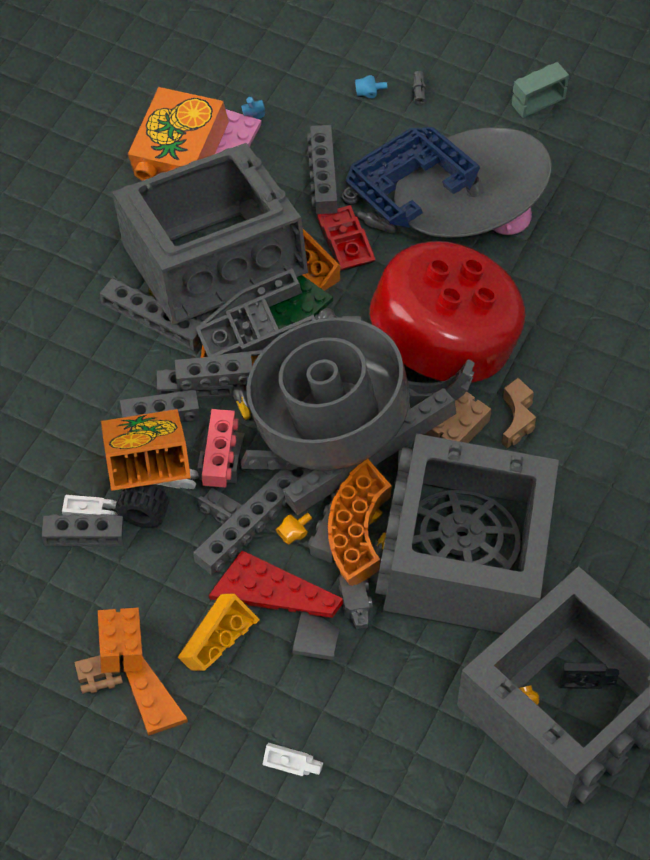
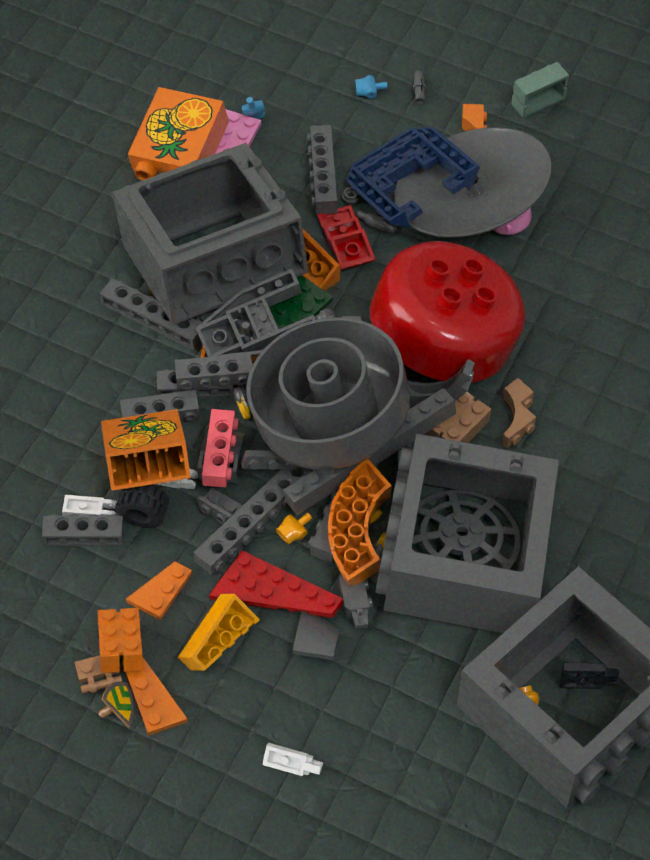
none -> shield [99,682,134,728]
none -> orange wing [126,562,192,620]
none -> orange slope [462,104,487,131]

